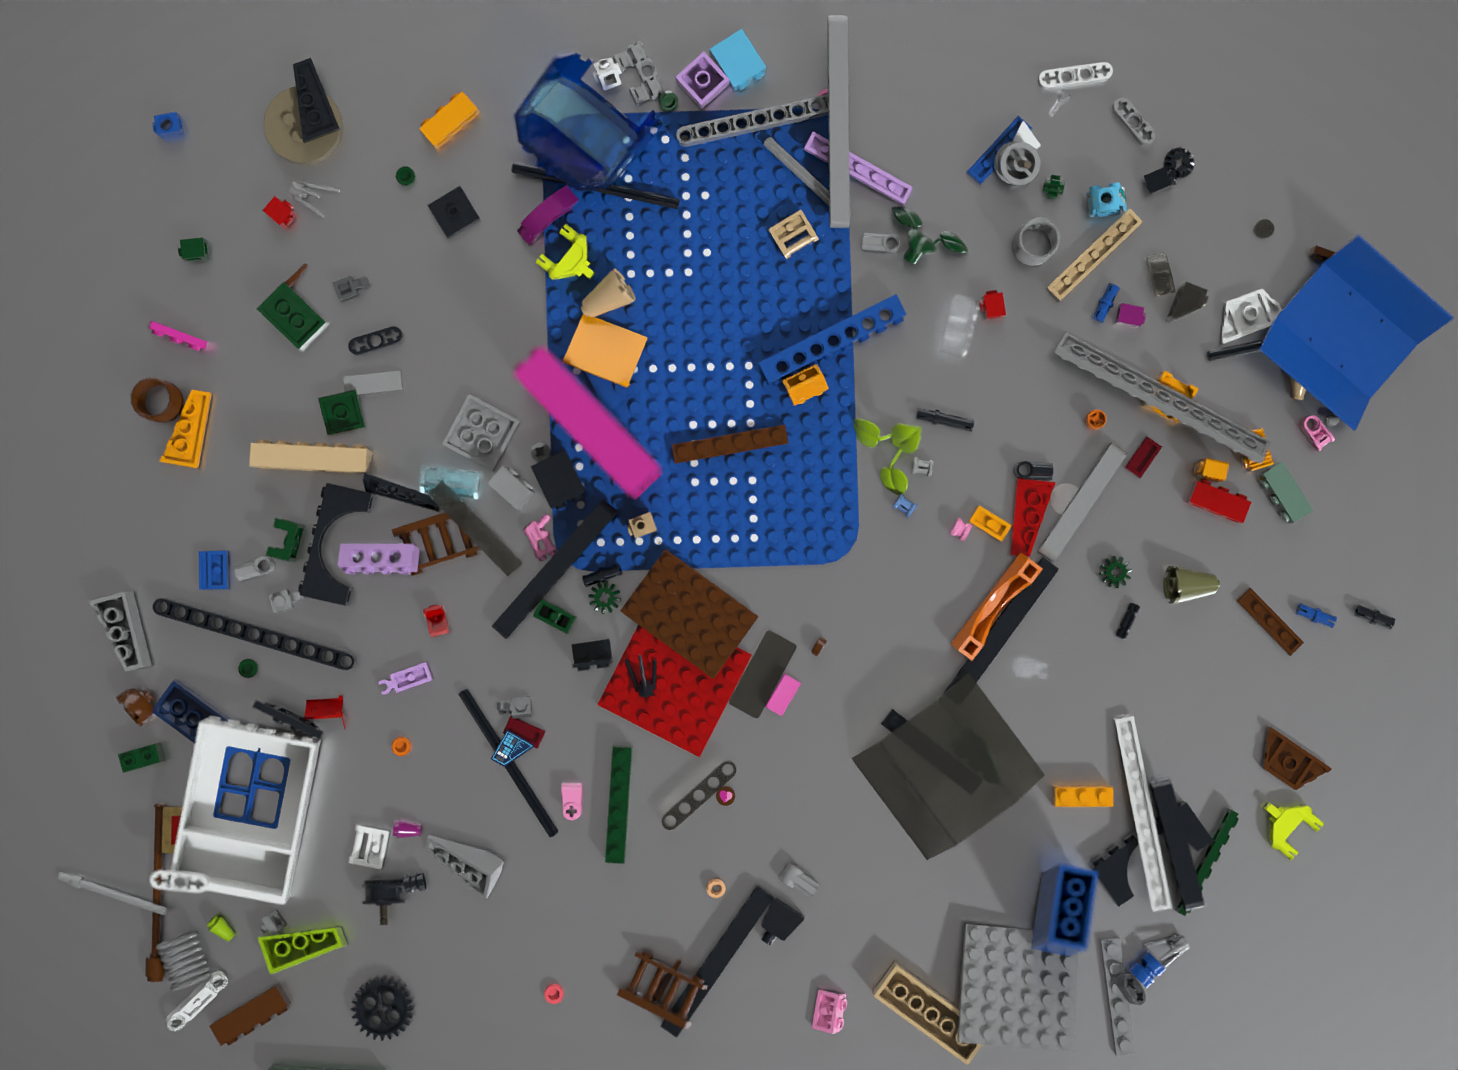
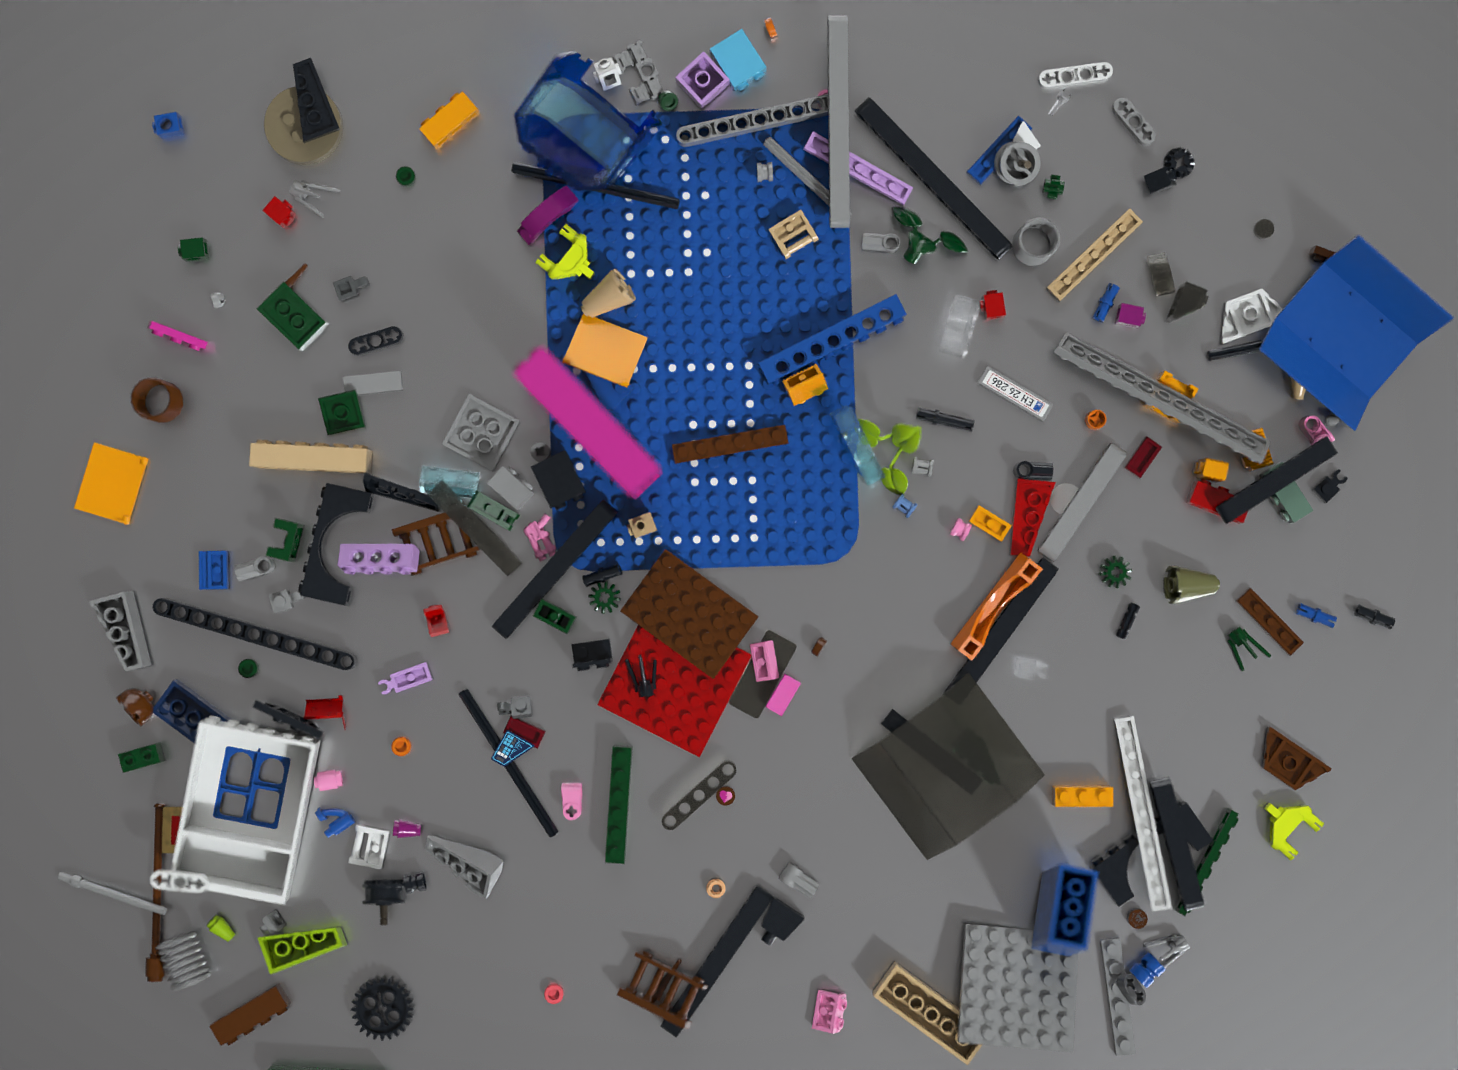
light orange wing [159,390,212,469] -> none
white plate [165,971,228,1032] -> none
black plate [427,186,480,238] -> none
medium azure brick [1086,183,1128,217] -> none
none -> light orange piece [74,442,149,525]
none -> light grey hinge [211,292,226,309]
none -> bright pink brick [314,770,343,791]
none -> blue plant [315,807,355,838]
none -> plate [467,490,520,531]
none -> bright pink slope [750,640,779,682]
none -> light grey wheel [757,162,773,182]
none -> orange tile [764,17,777,38]
none -> clear light blue arch [829,405,885,486]
none -> black beam [854,97,1013,260]
none -> tile [978,366,1053,422]
none -> reddish brown tile [1127,909,1148,929]
none -> black beam [1215,436,1338,524]
none -> dark green plant [1227,627,1271,671]
none -> black plate [1312,469,1348,503]

